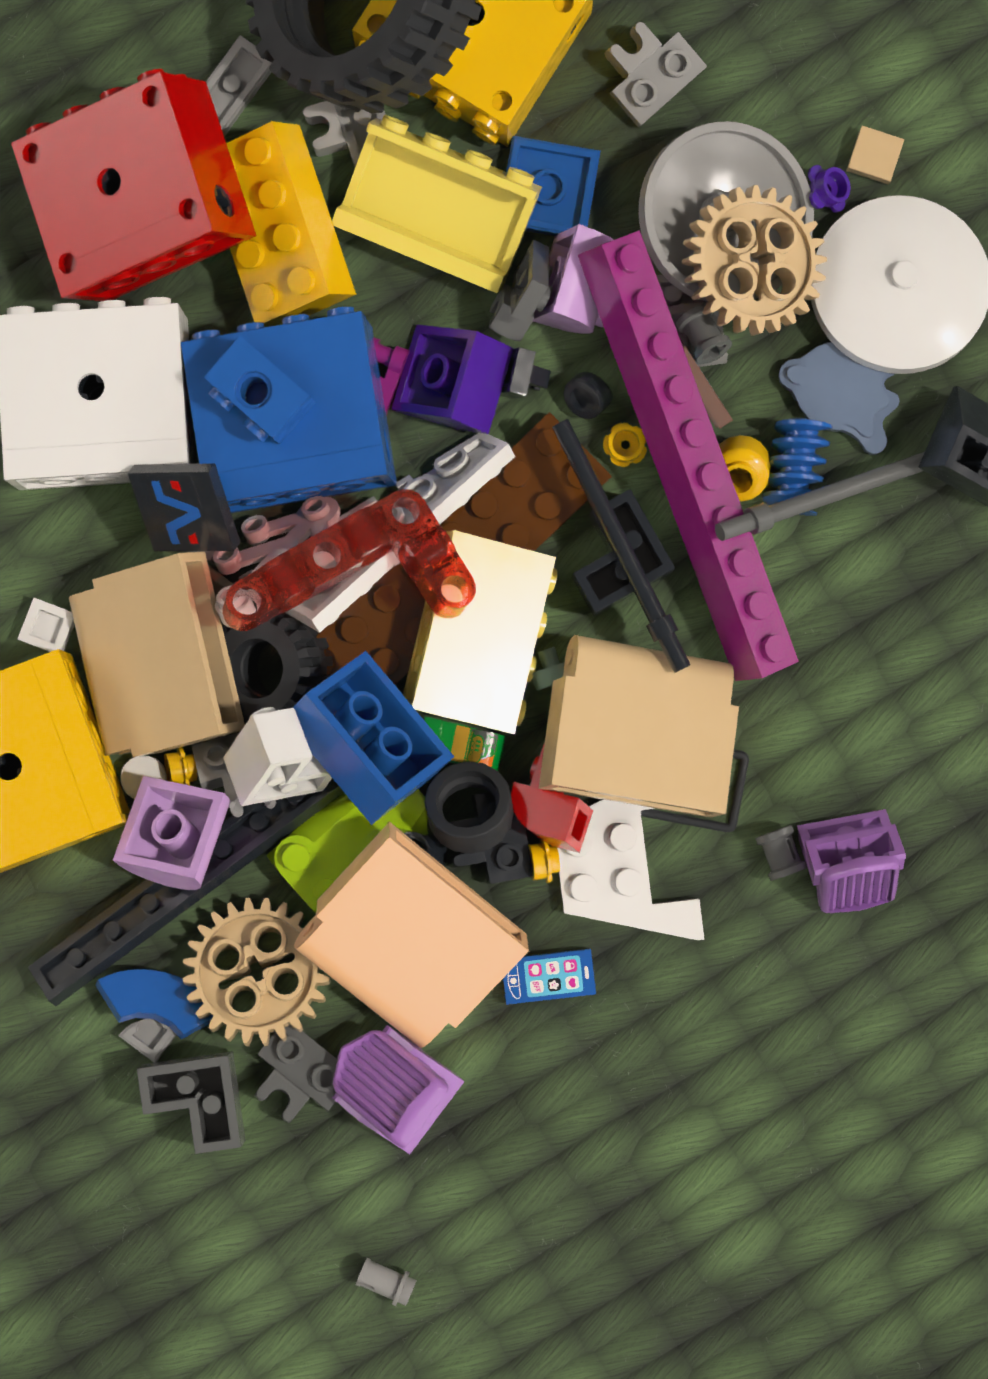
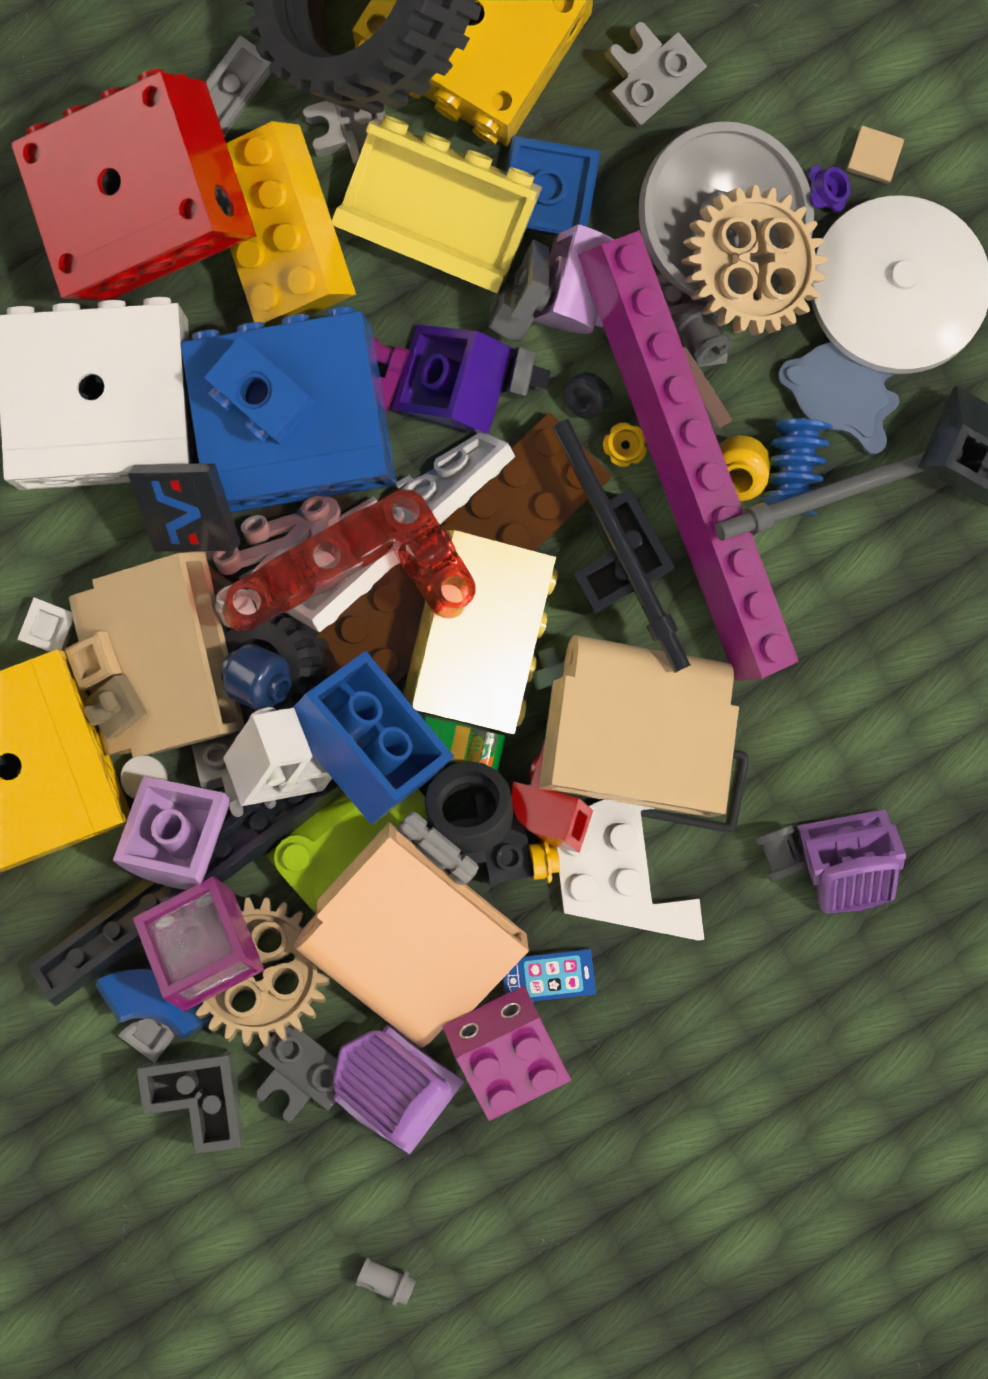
yellow plate [164,747,197,786] -> none
none -> tan tile [64,631,122,691]
none -> dark tan tile [82,674,147,739]
none -> piece [133,876,265,1011]
none -> dark blue head [221,644,292,711]
none -> light grey axle [397,812,479,885]
none -> magenta piece [442,985,571,1121]

